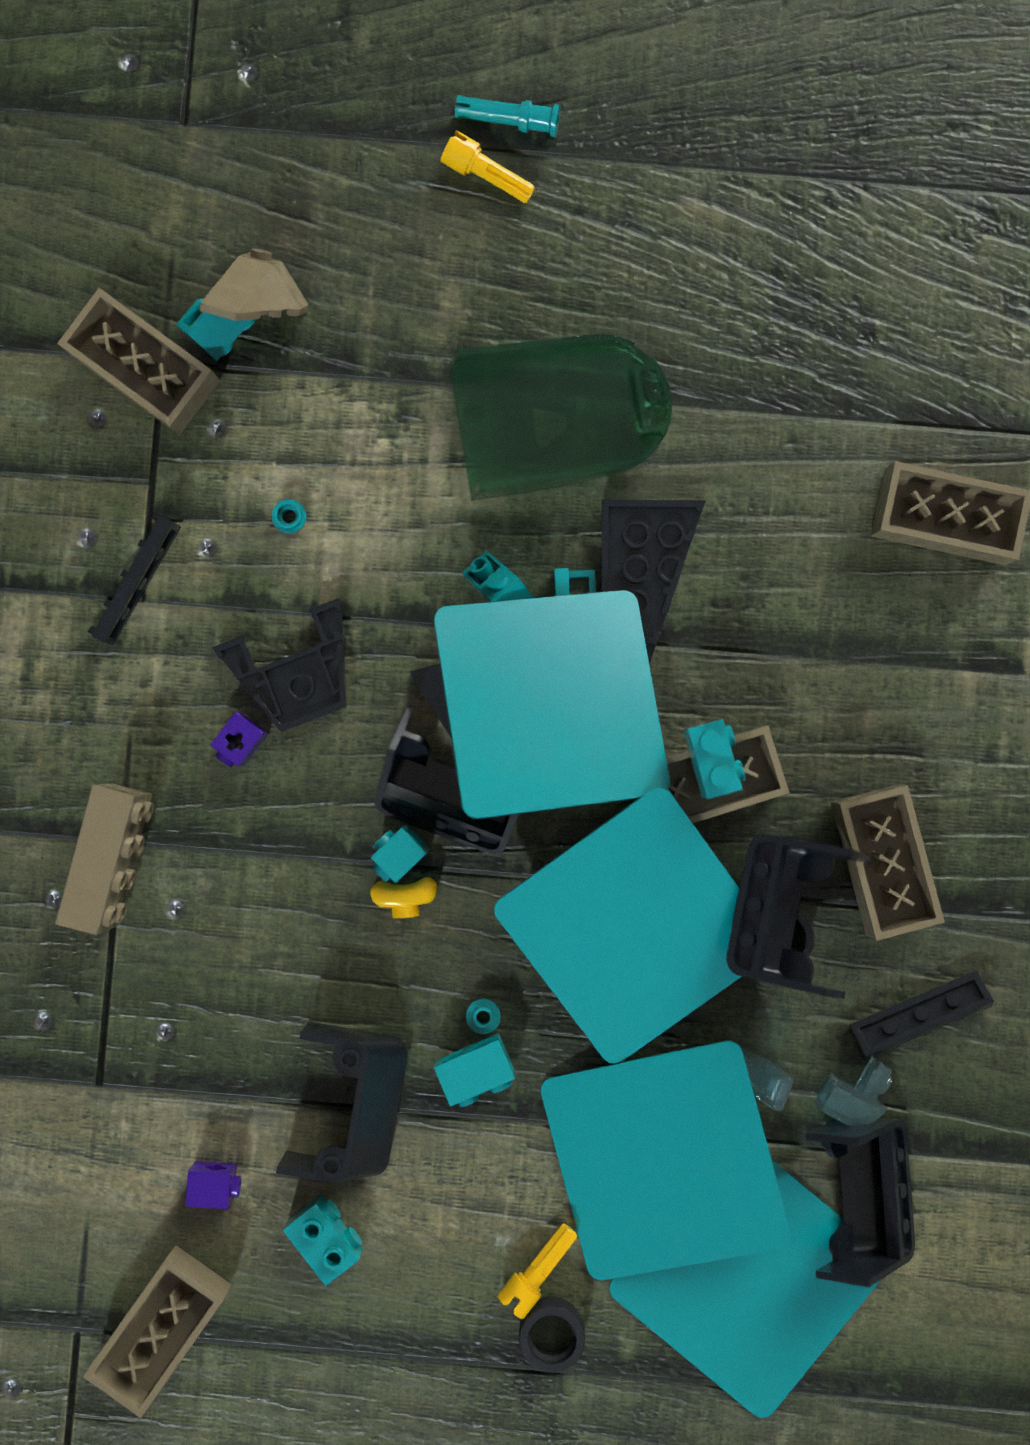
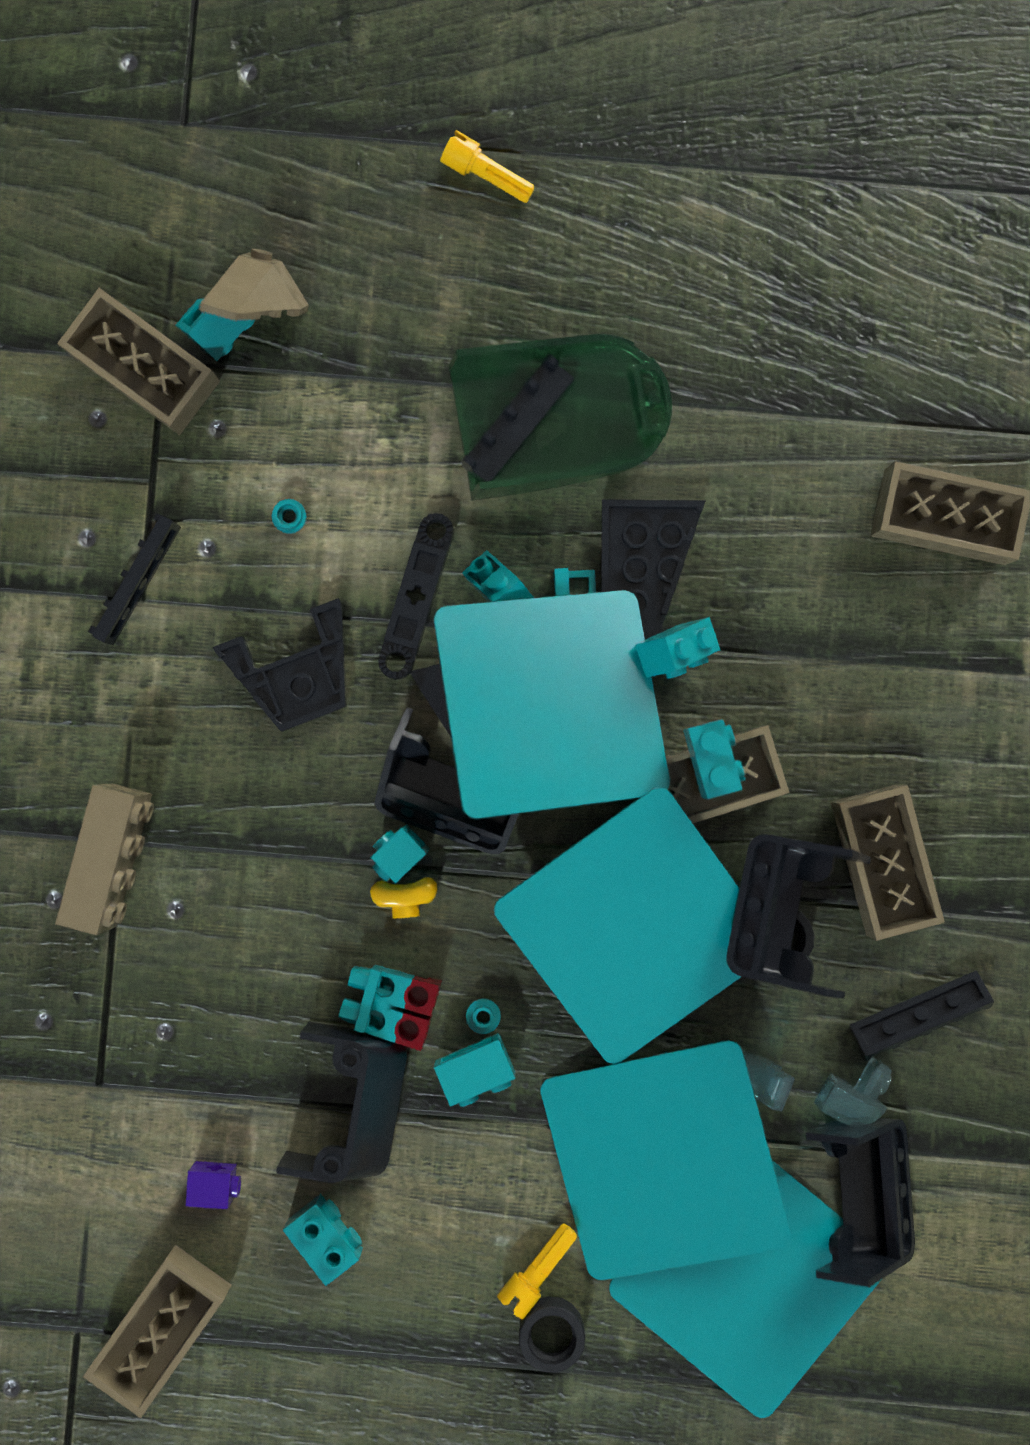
dark purple brick [210,712,269,768] -> none
teal pin [455,95,561,137] -> none
none -> teal hips [339,964,442,1051]
none -> black piece [378,513,454,680]
none -> black hinge [461,354,575,487]
none -> teal brick [635,617,720,679]

